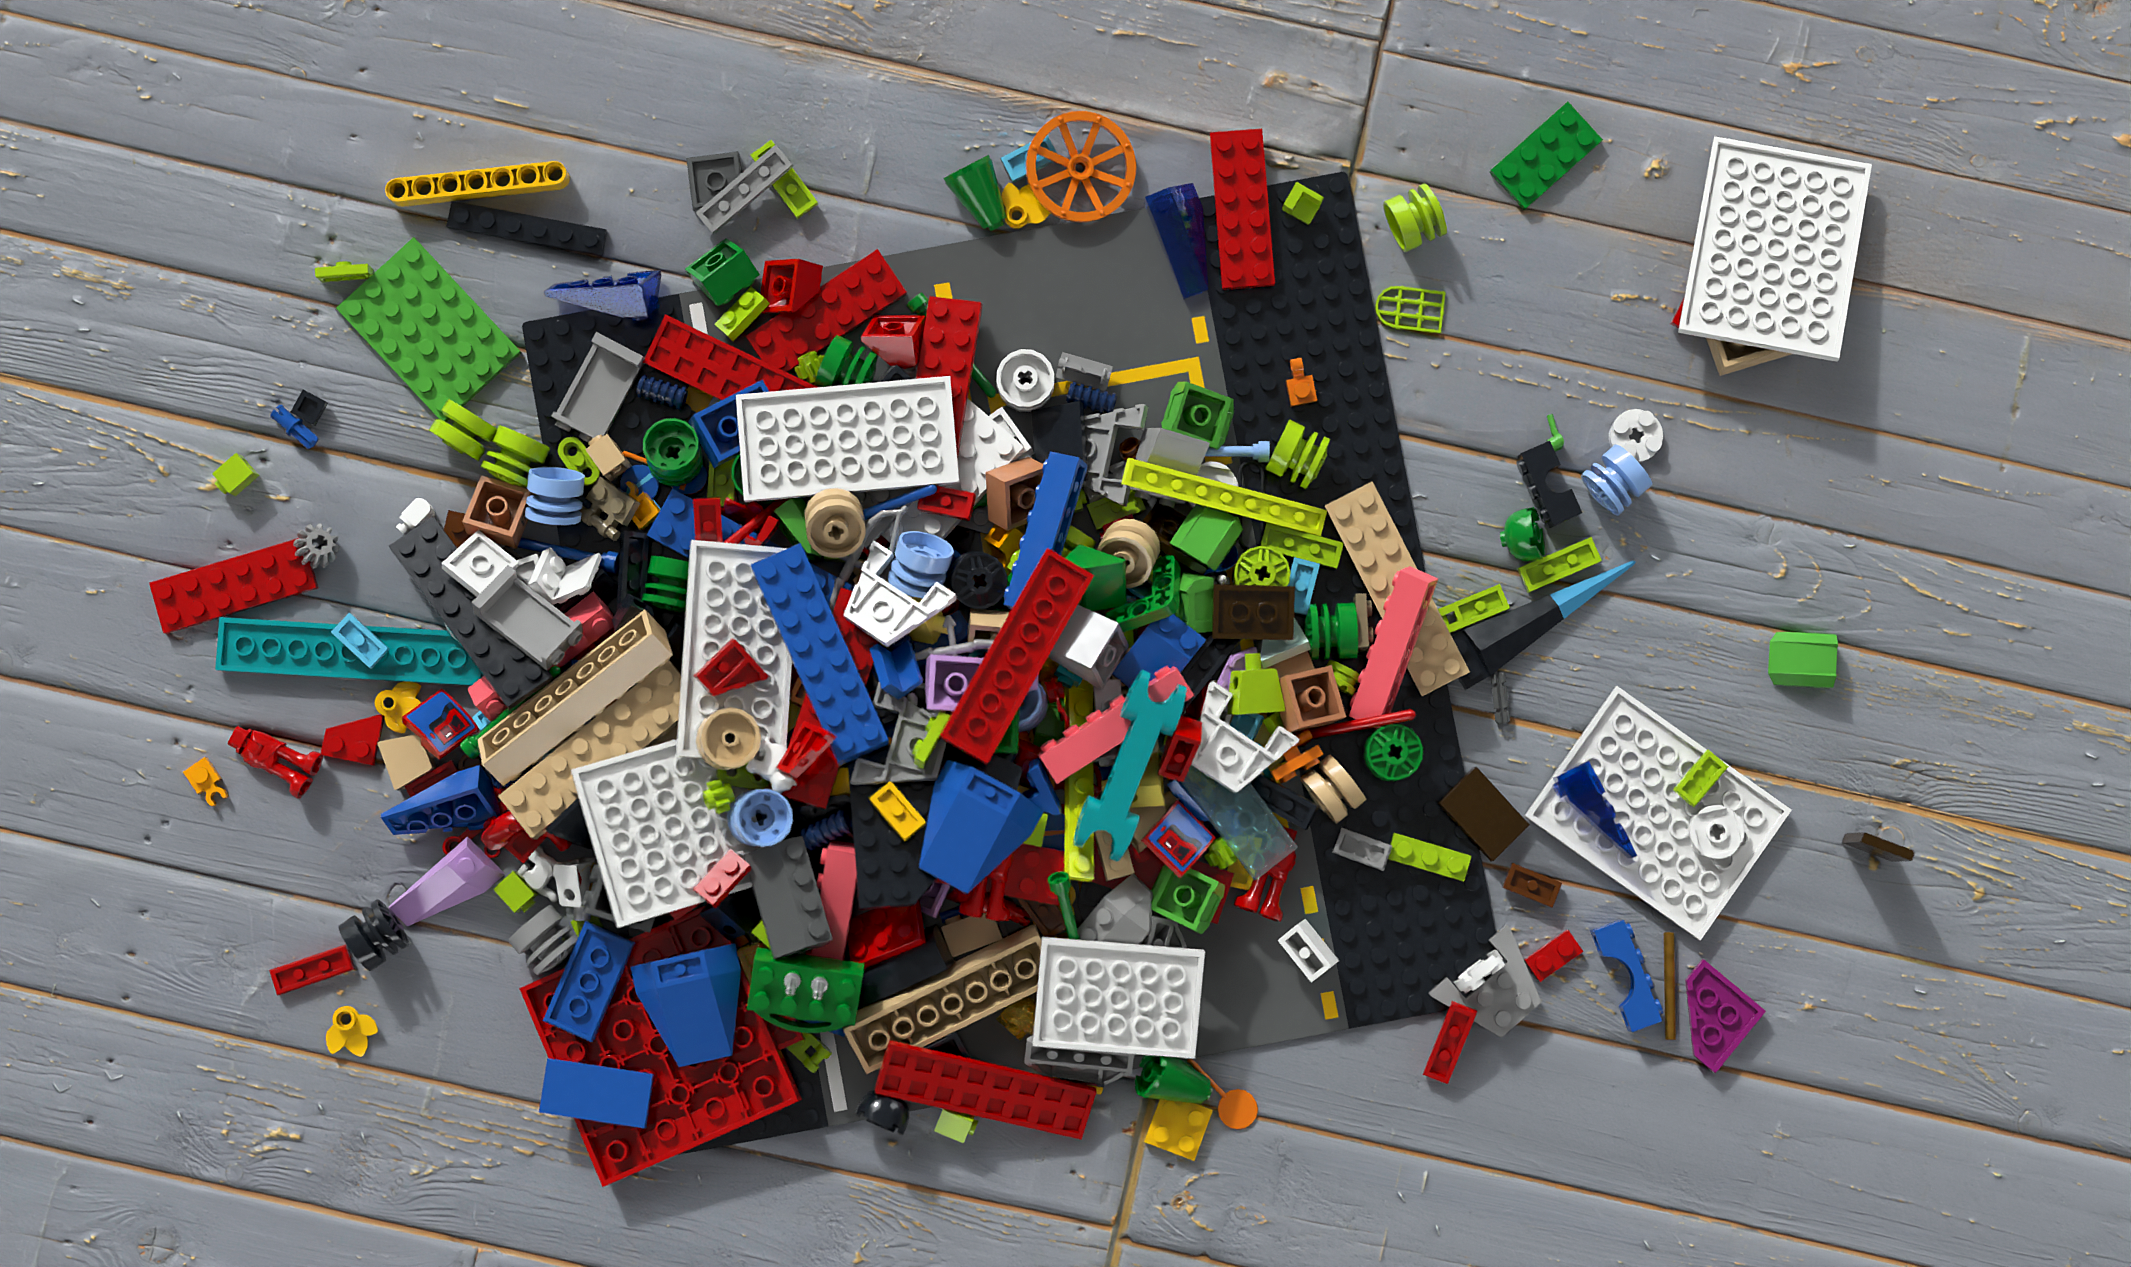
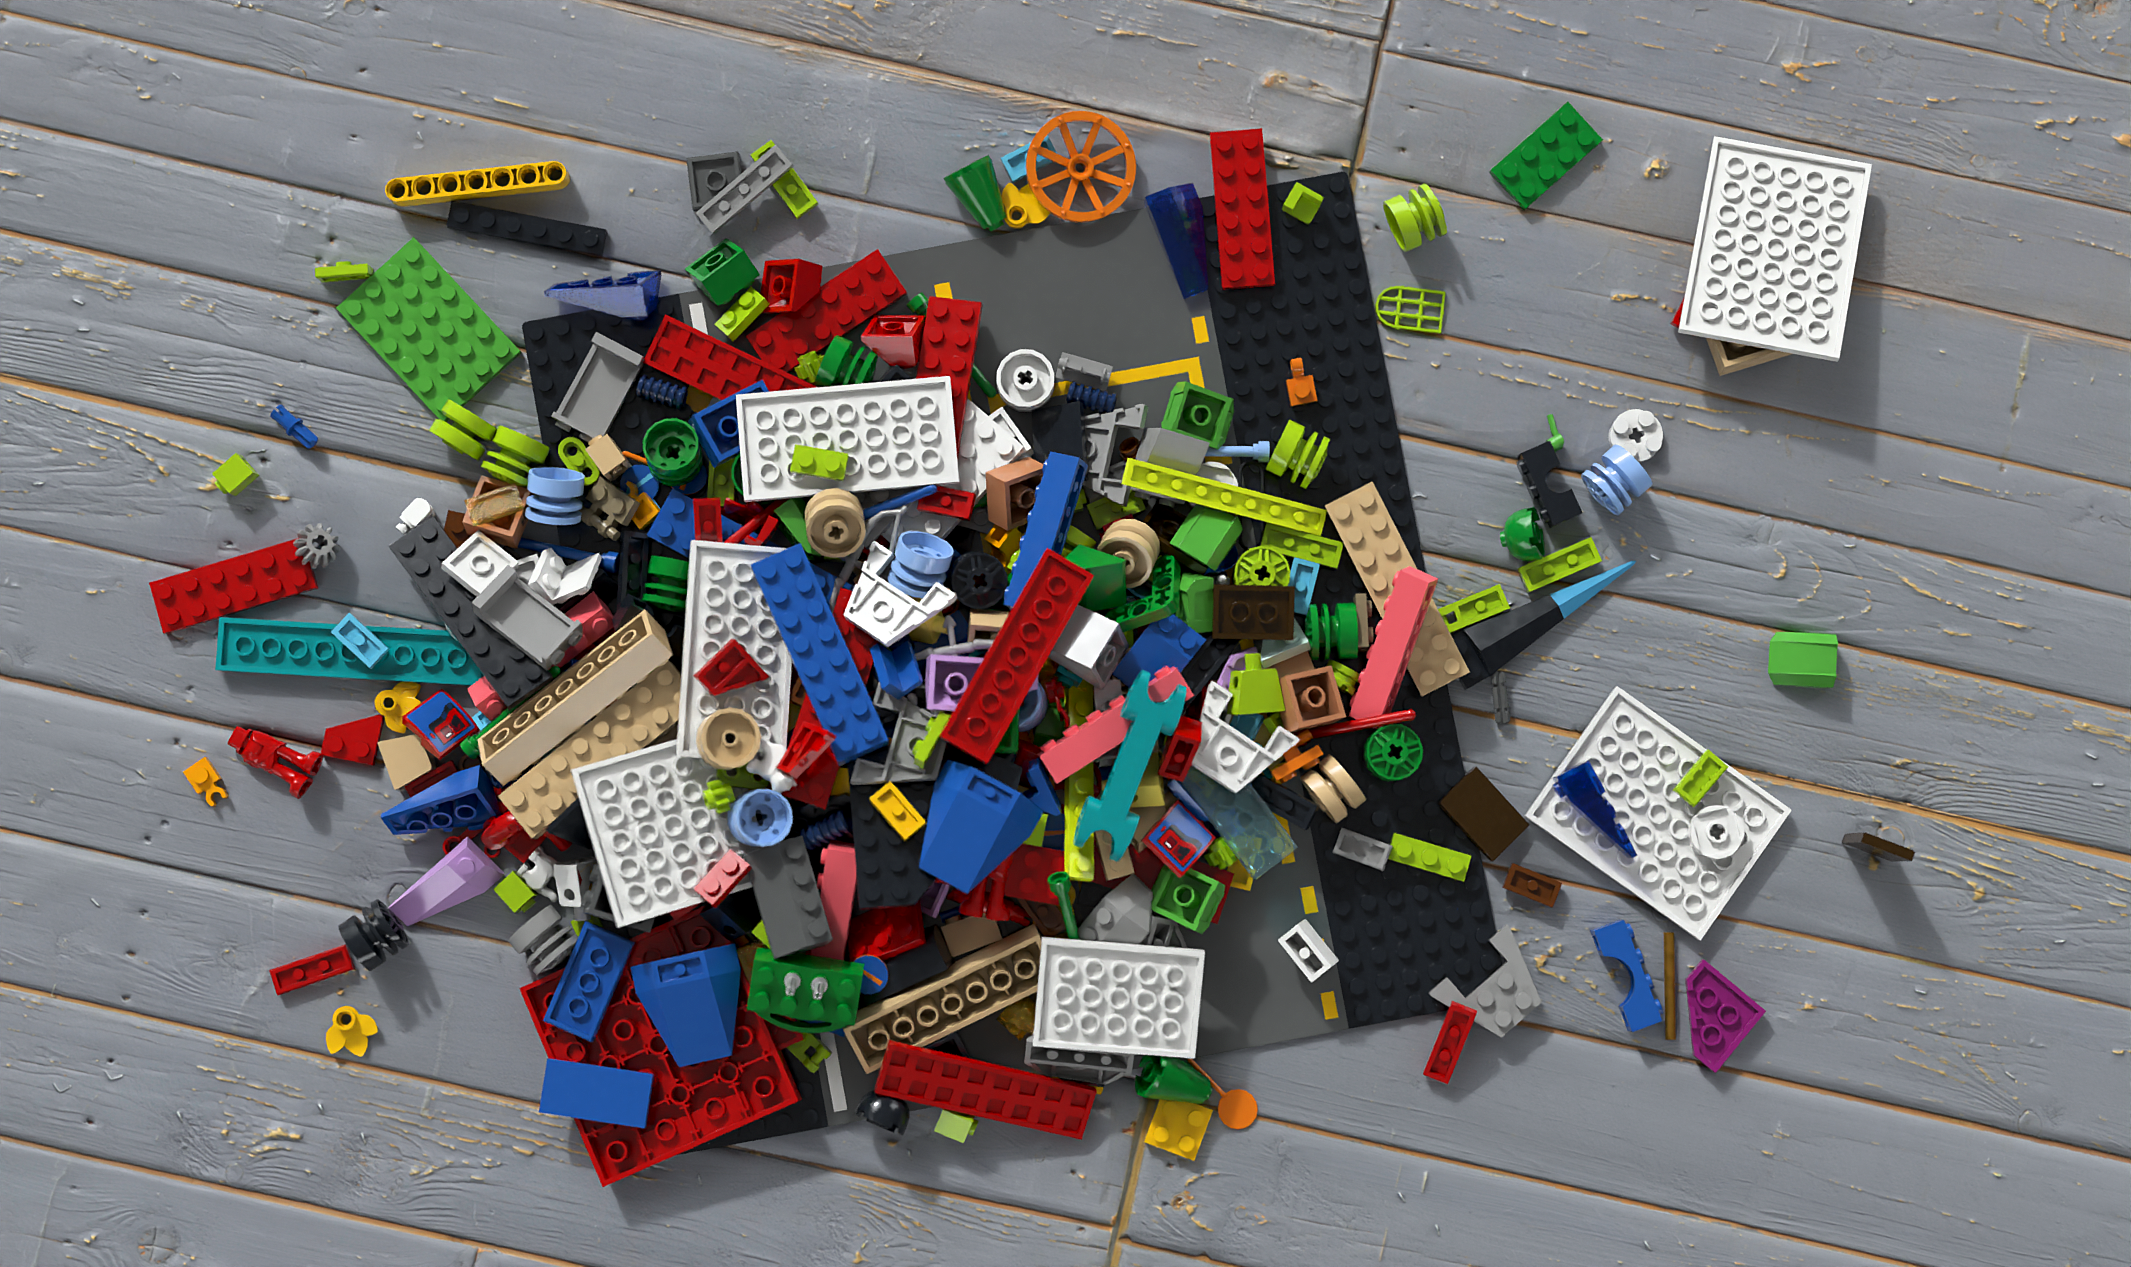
black plate [290,389,328,426] -> none
red piece [1233,825,1297,922] -> none
white plate [1454,950,1505,993] -> none
red plate [1524,930,1584,982] -> none
none -> clear yellow tile [464,483,525,527]
none -> lime plate [790,444,849,482]
none -> blue piece [853,955,888,994]

